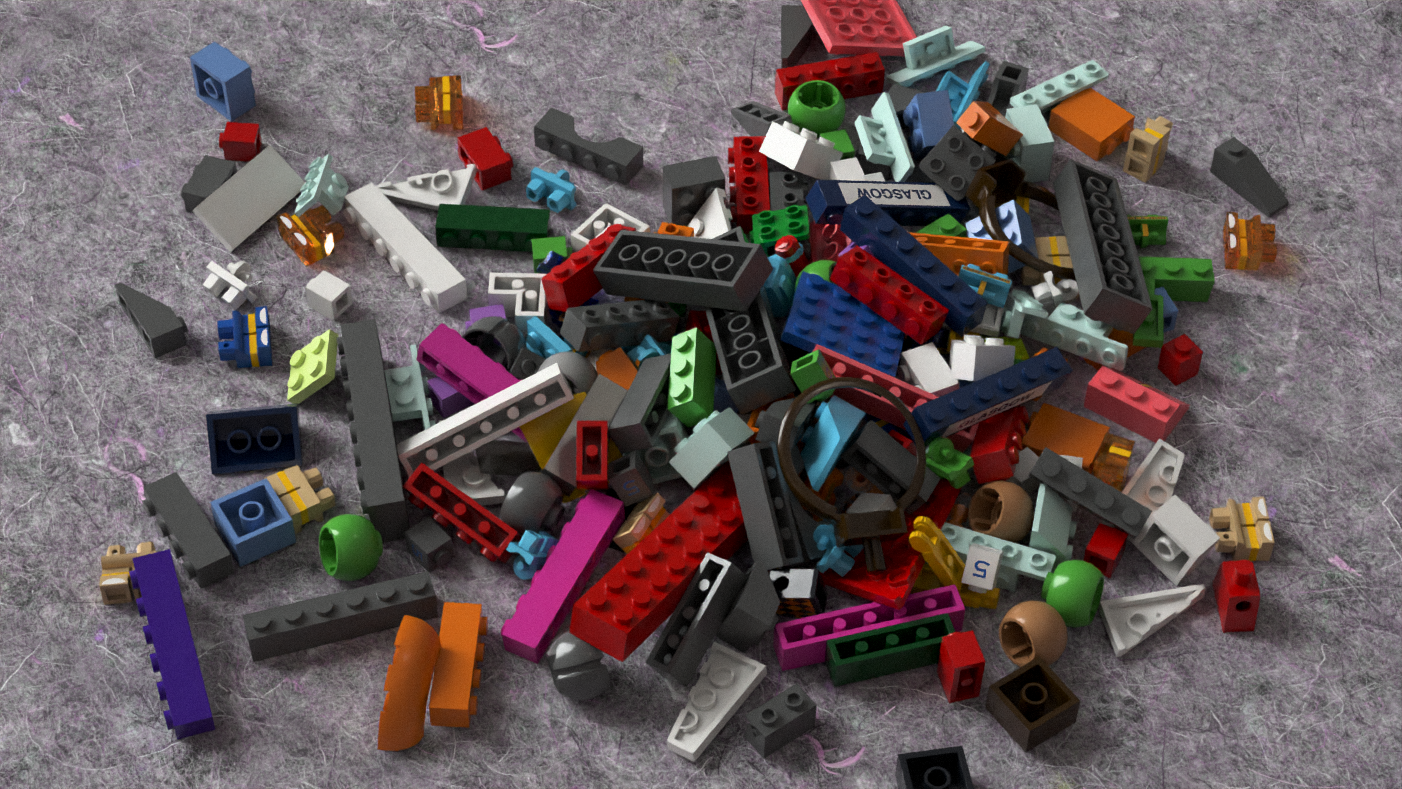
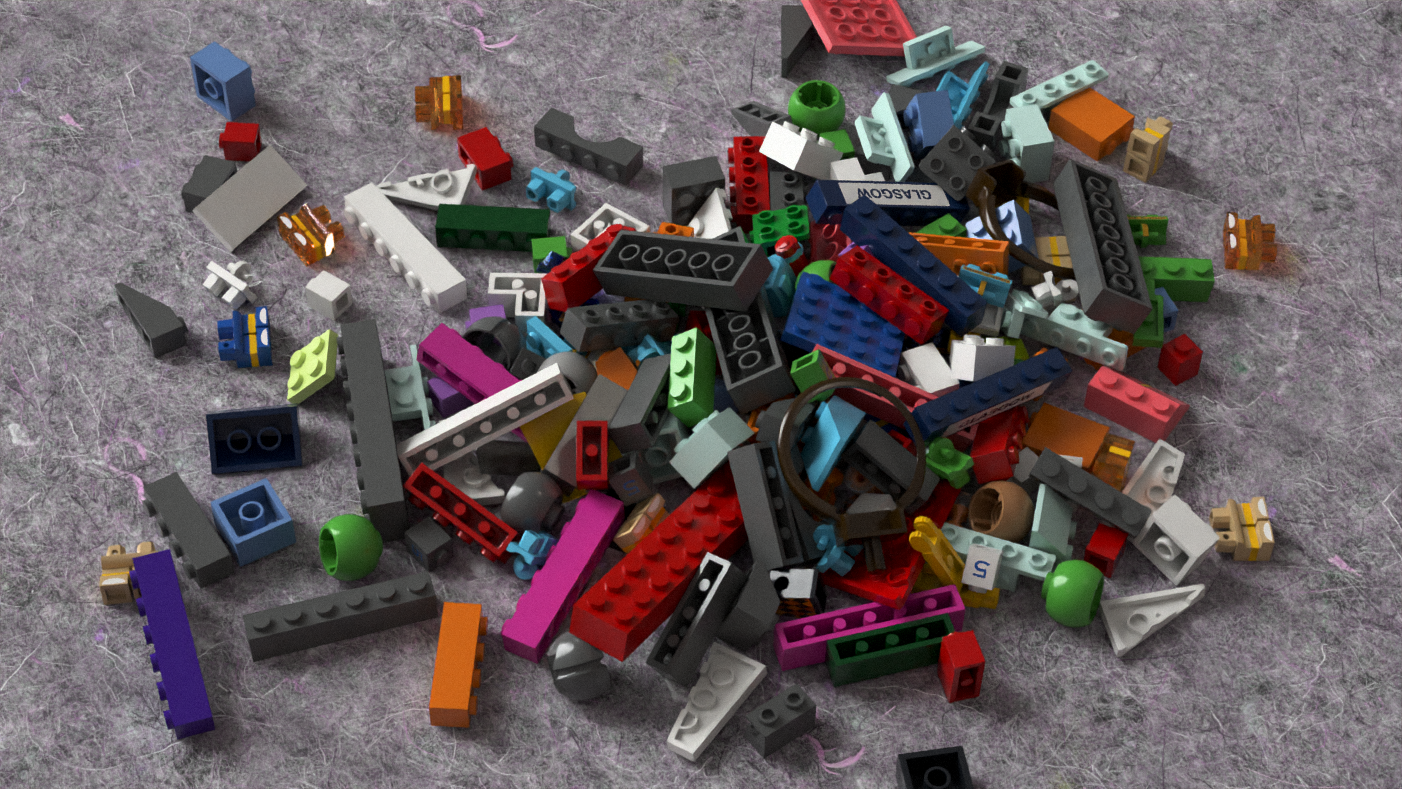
tan hips [264,465,336,534] -> none
light aqua bracket [295,154,349,217] -> none
orange brick [378,615,441,751] -> none
red brick [775,52,885,111] -> none
orange slope [956,101,1023,156] -> none
dark brown brick [985,656,1080,753] -> none
medium nougat wheel [999,600,1068,667] -> none
dark grey slope [1210,137,1288,218] -> none
red torso [1212,560,1260,633] -> none

